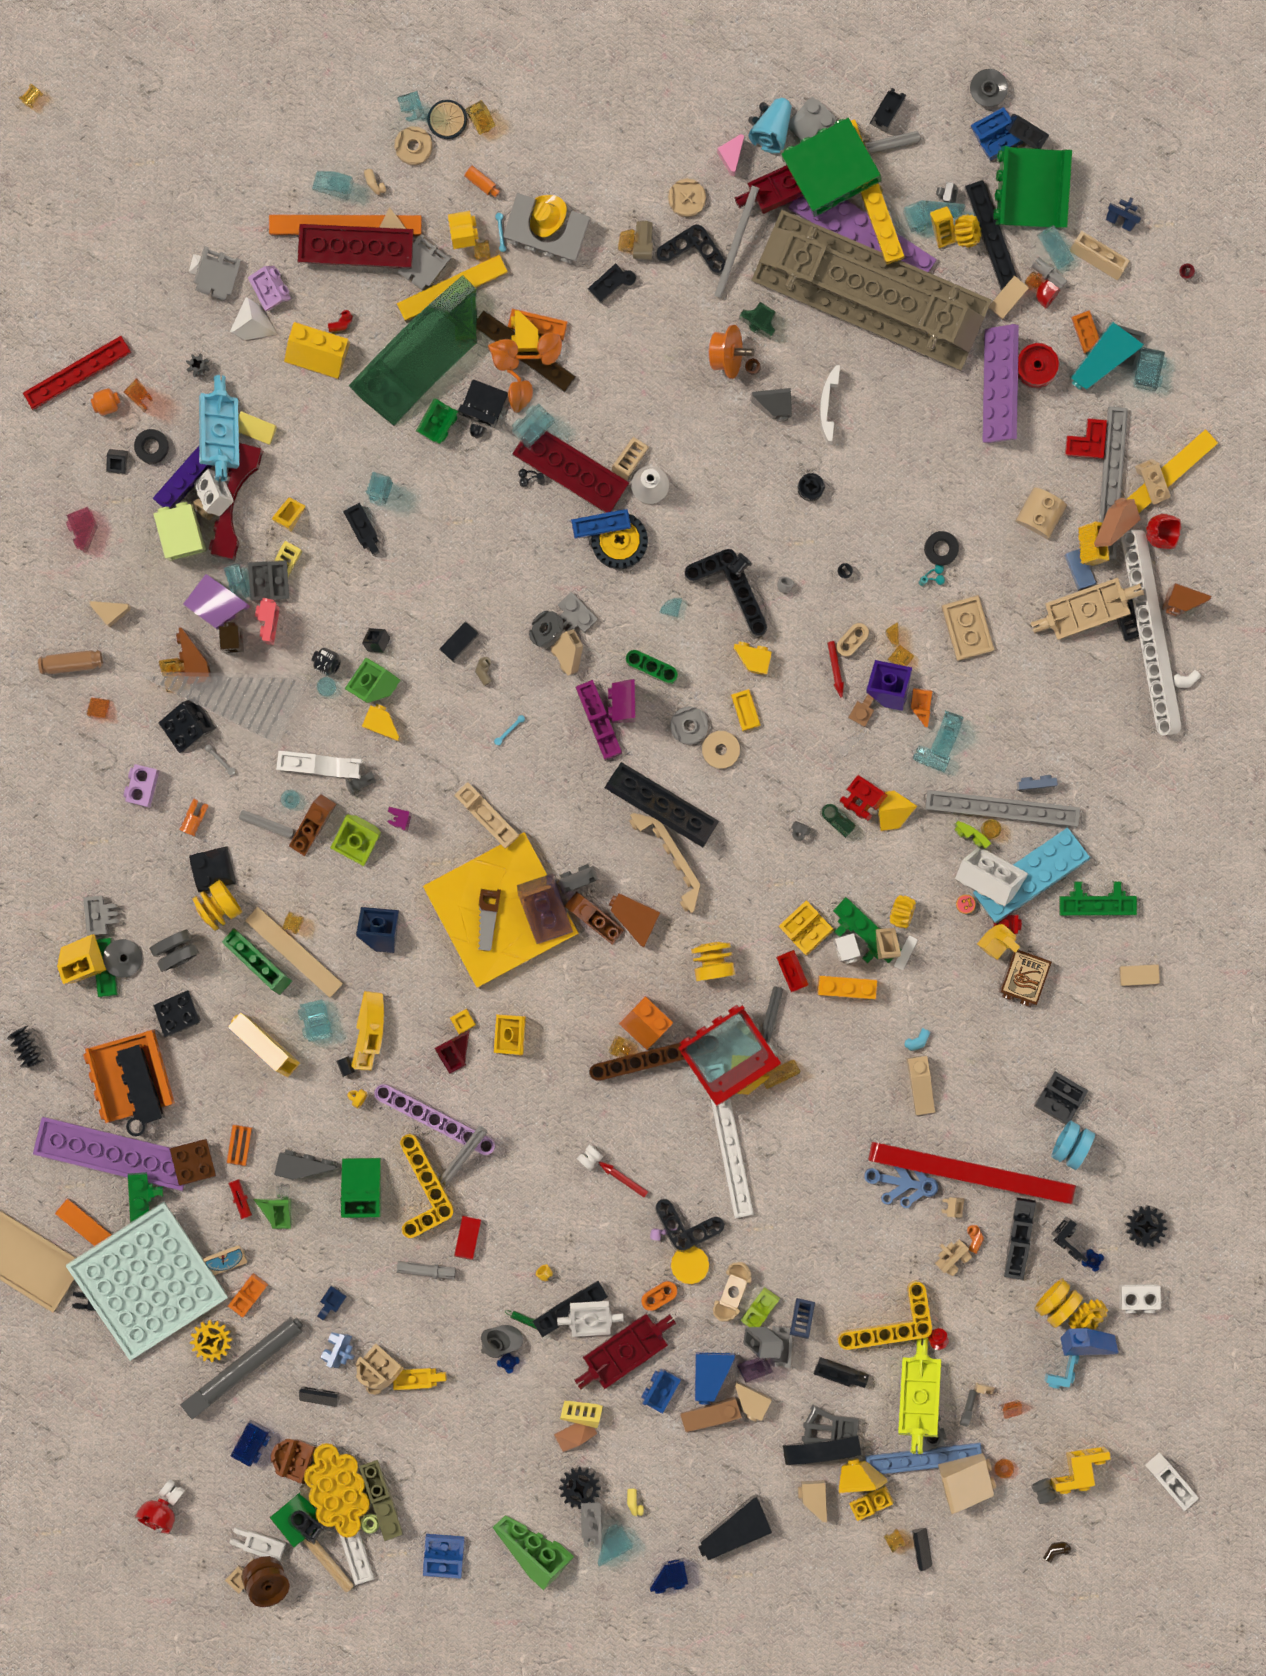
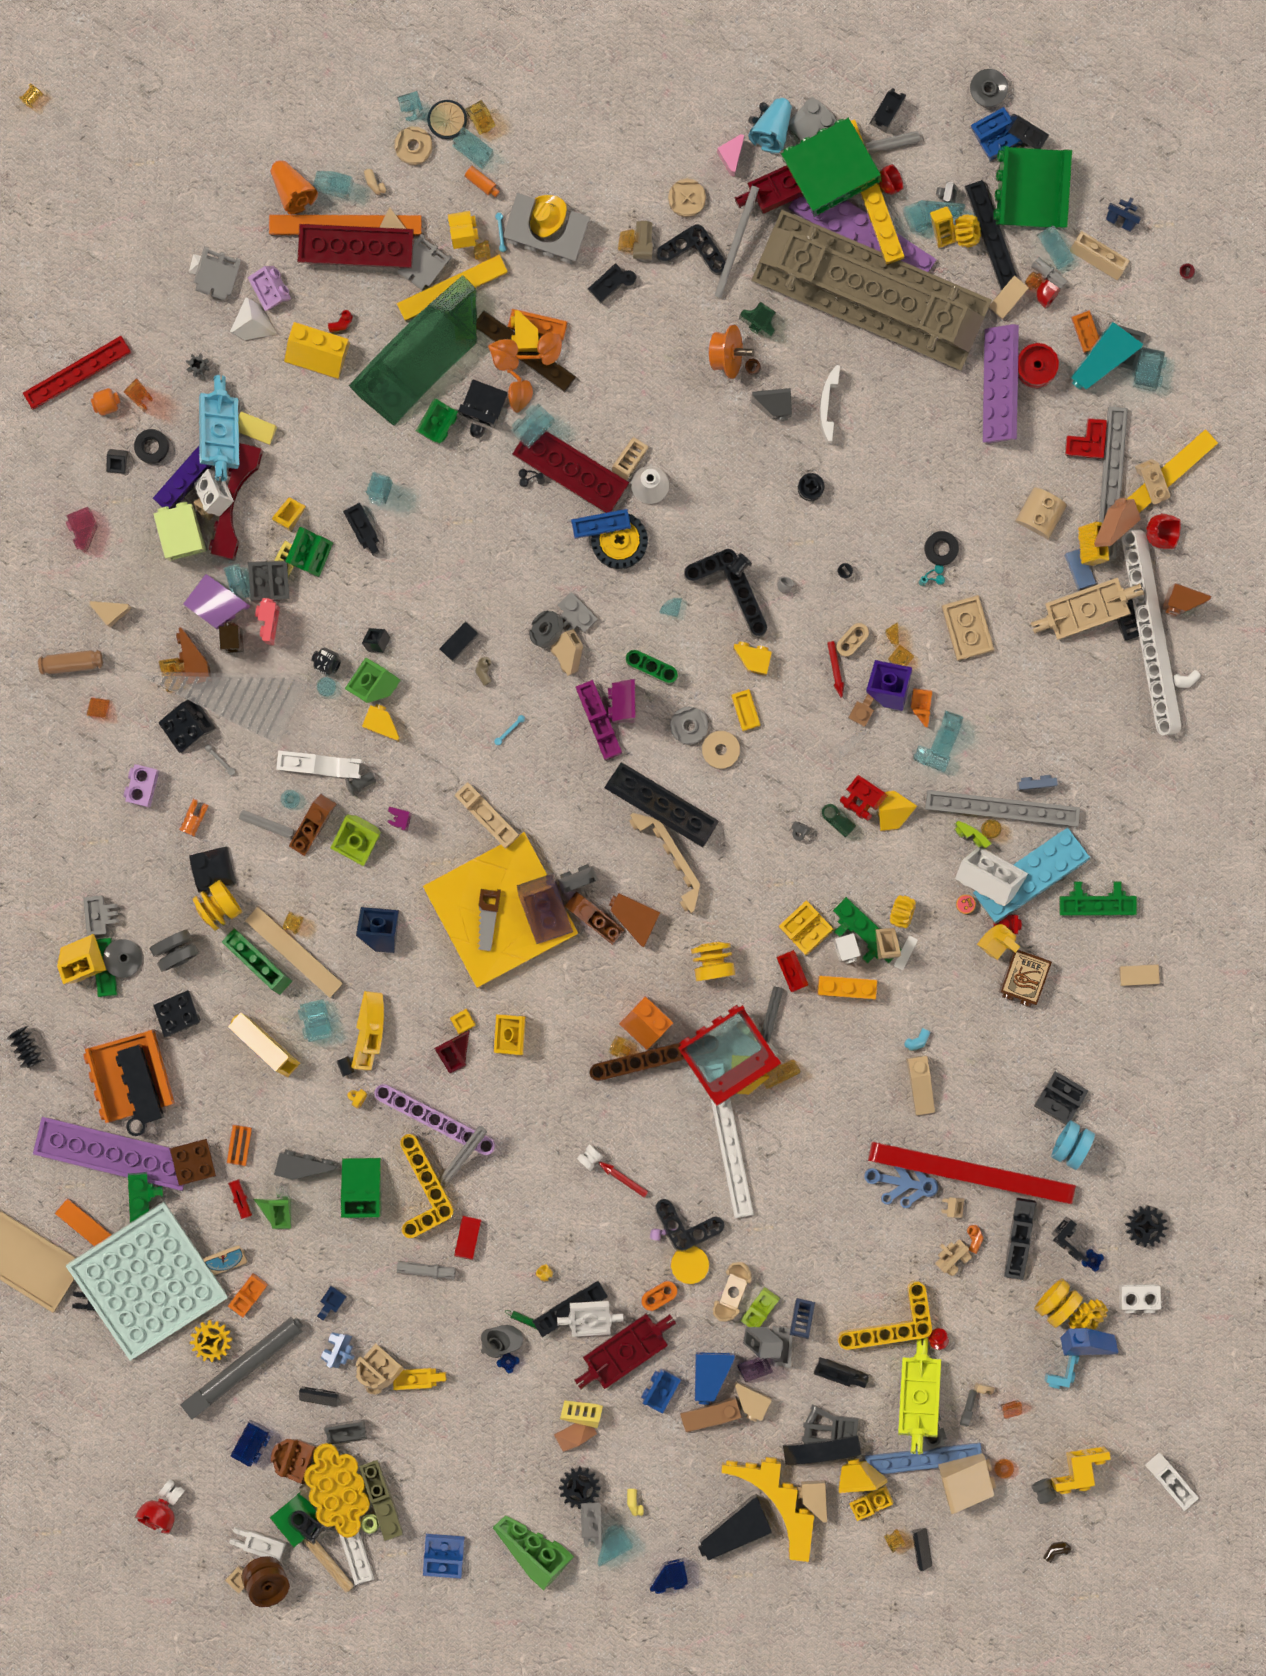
none -> orange cone [270,160,318,215]
none -> green slope [285,527,334,577]
none -> dark grey hinge [324,1419,367,1444]
none -> clear light blue hinge [452,127,494,169]
none -> yellow arch [721,1457,814,1562]
none -> red hair [878,164,903,195]

